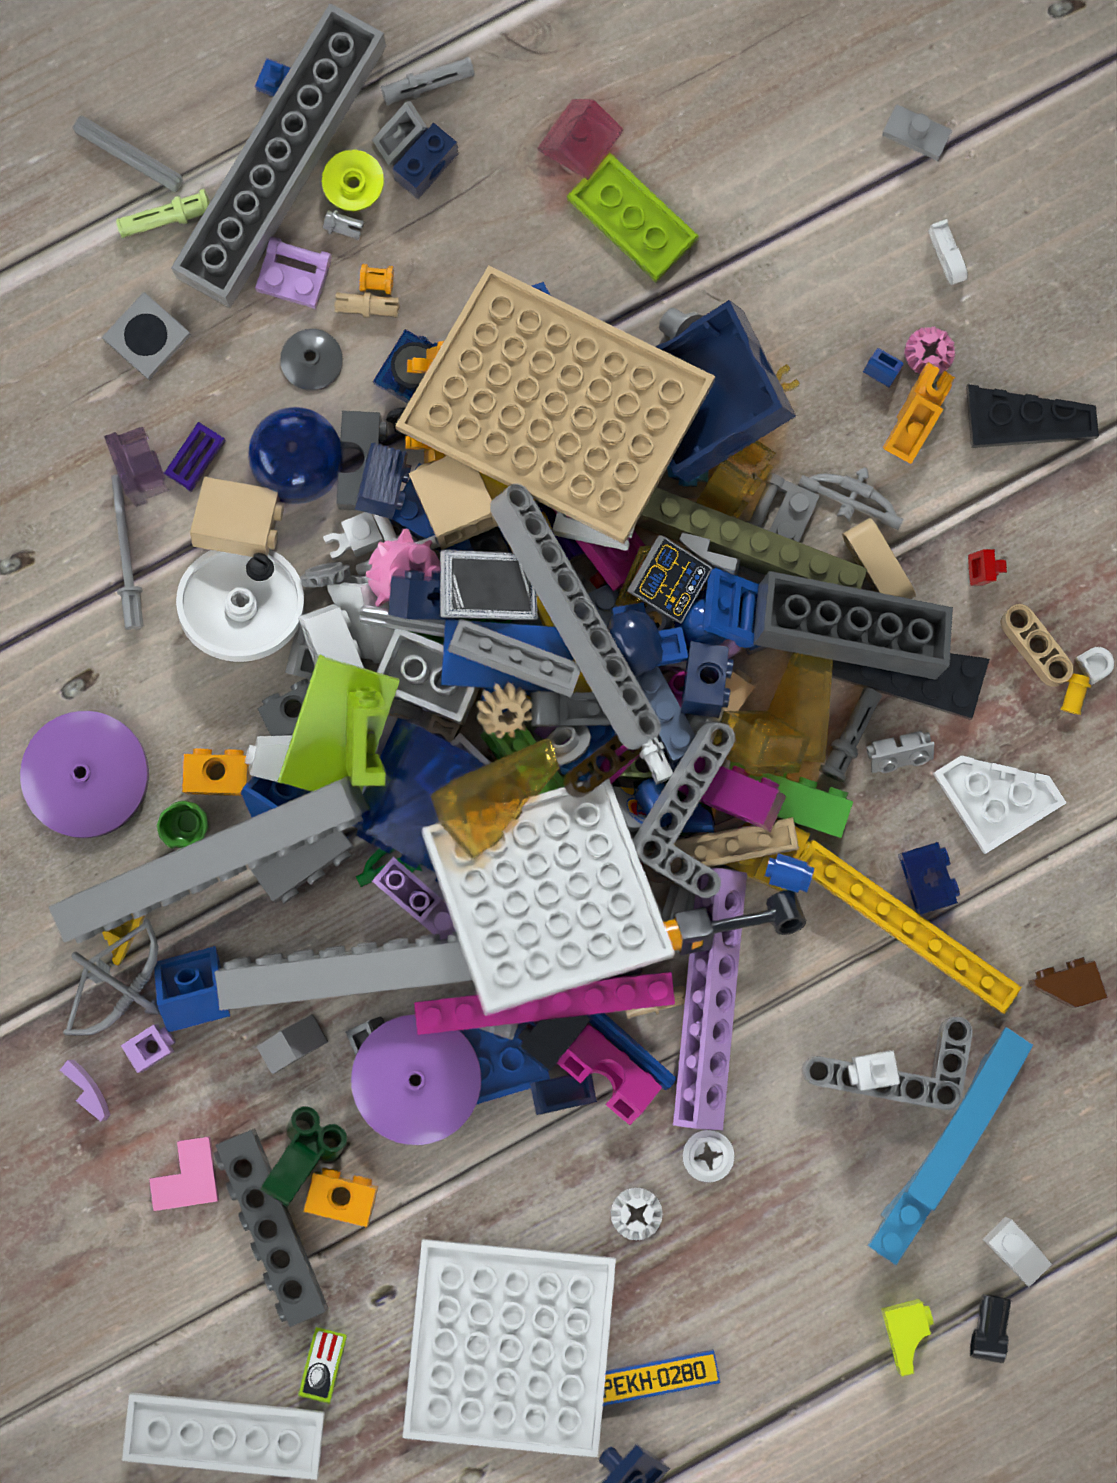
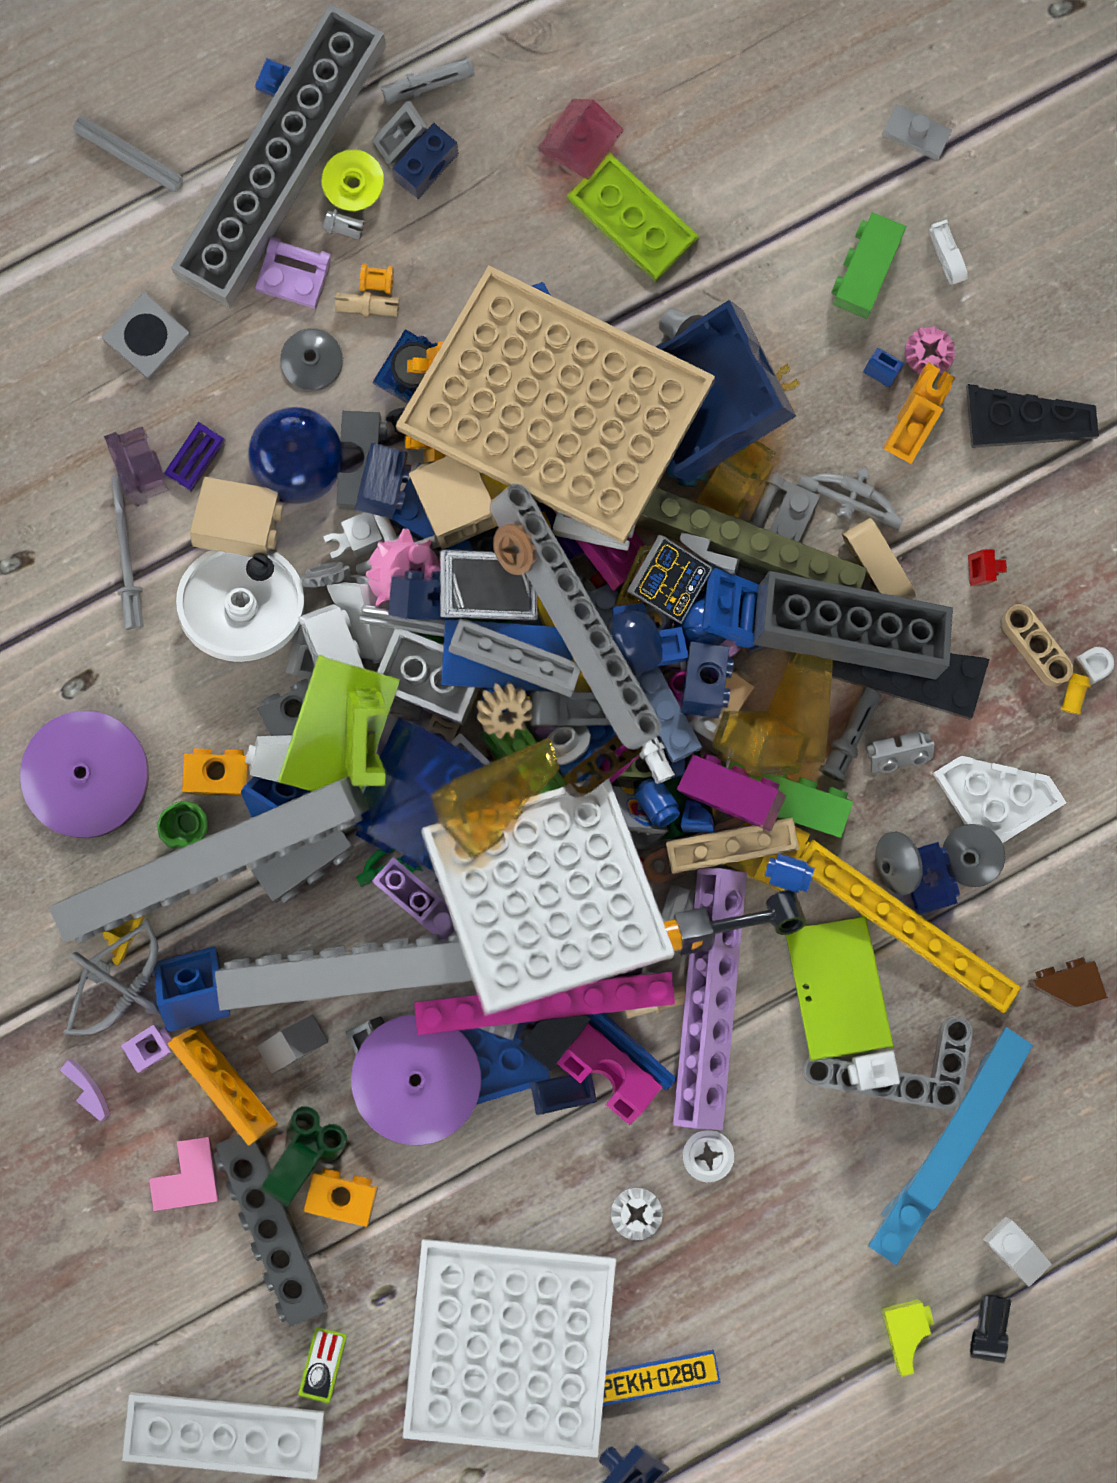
yellowish green pin [116,189,210,238] -> none
light grey beam [633,721,735,898] -> none
none -> light orange tile [167,1025,278,1146]
none -> medium nougat gear [494,522,537,575]
none -> lime container [785,916,894,1061]
none -> bright green brick [831,212,907,319]
none -> dark grey dish [875,831,923,895]
none -> dark grey dish [942,824,1005,887]

